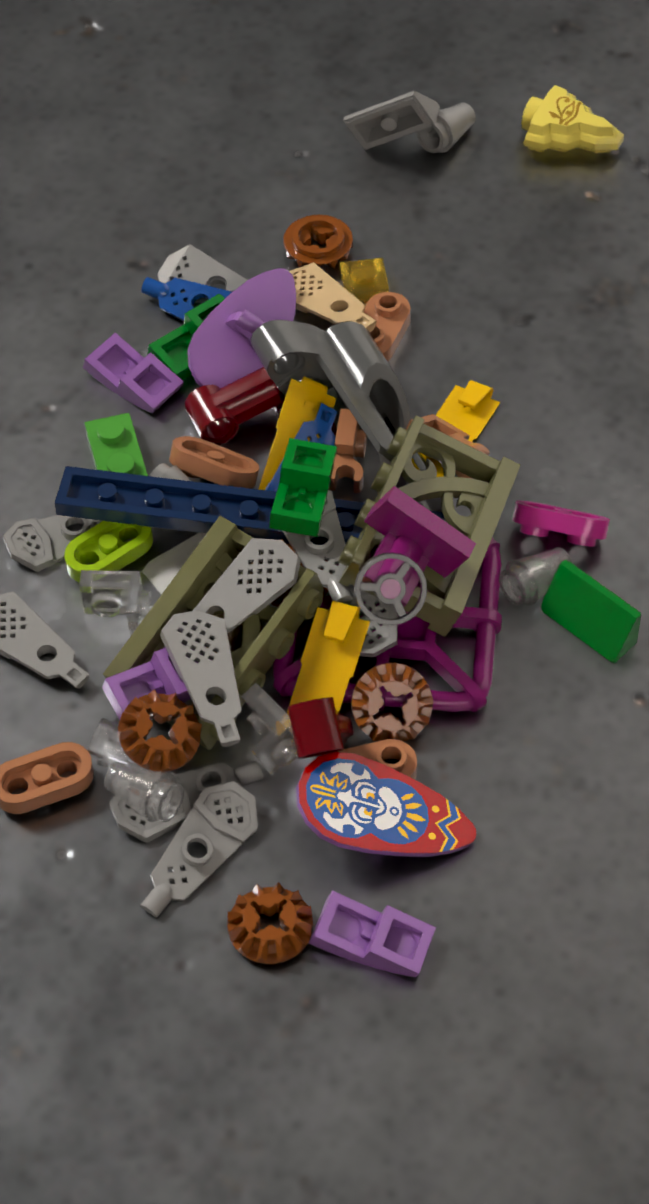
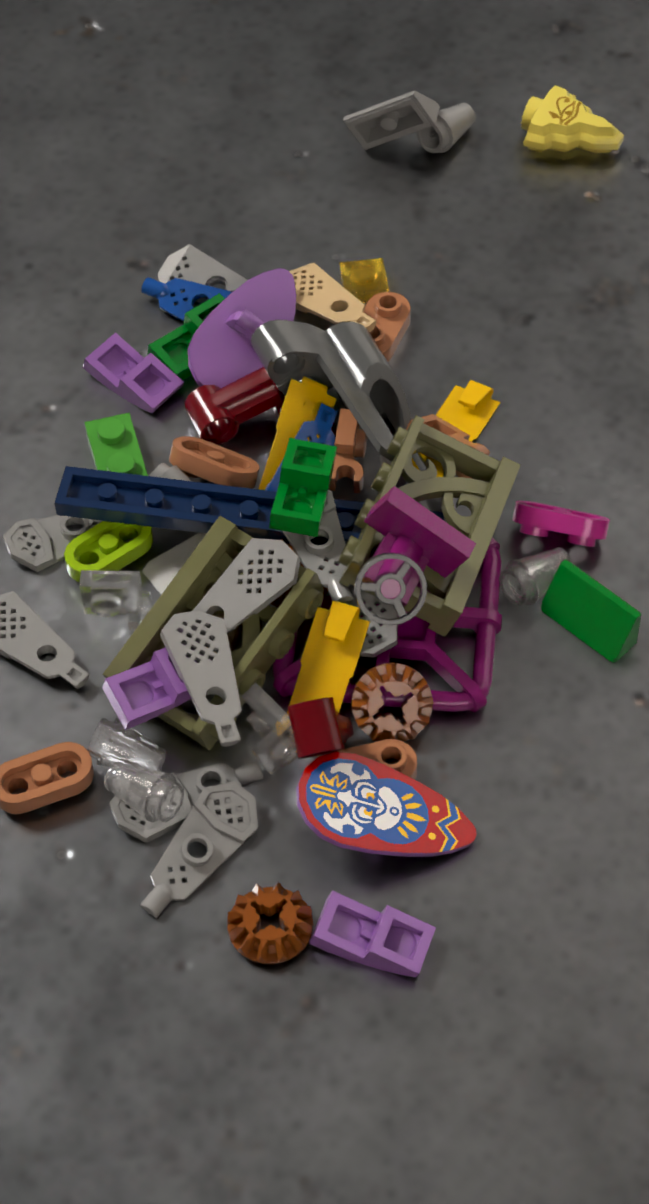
dark orange gear [118,689,202,772] -> none
dark orange gear [283,215,353,268] -> none

